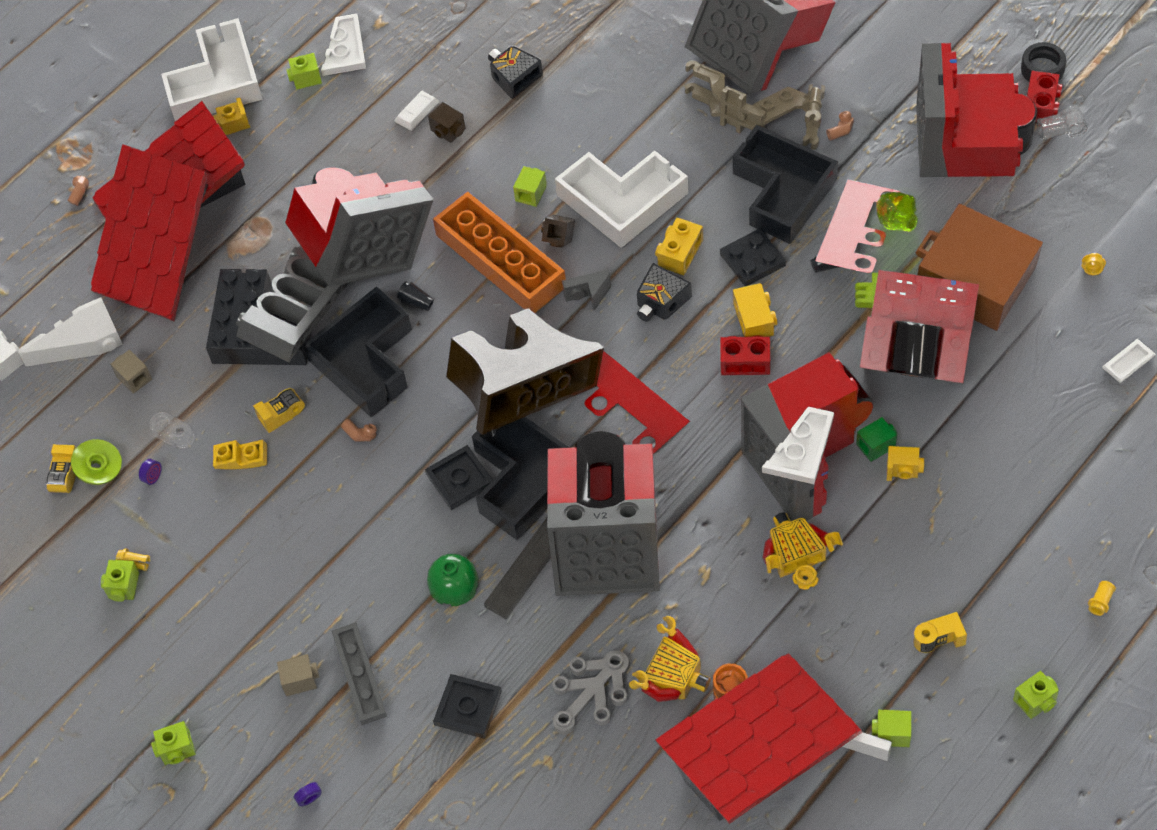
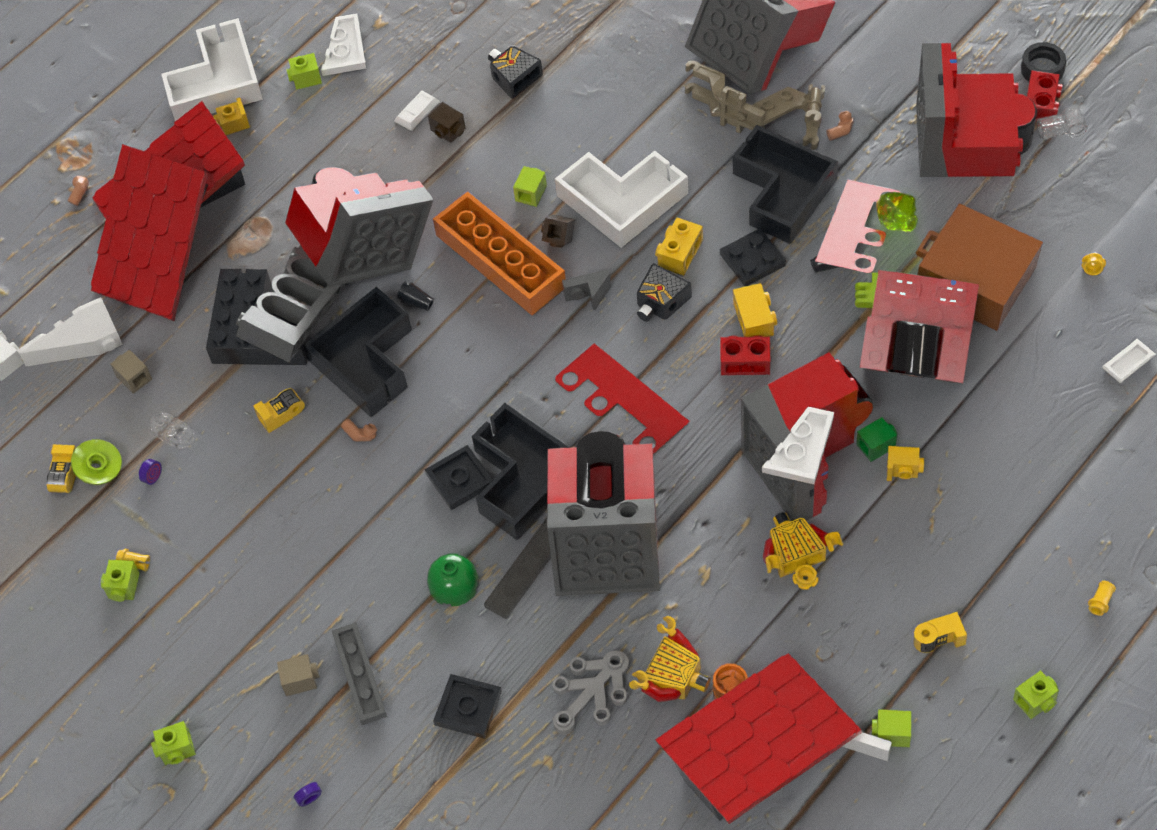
yellow slope [213,439,267,469] -> none
dark brown piece [446,308,604,435] -> none

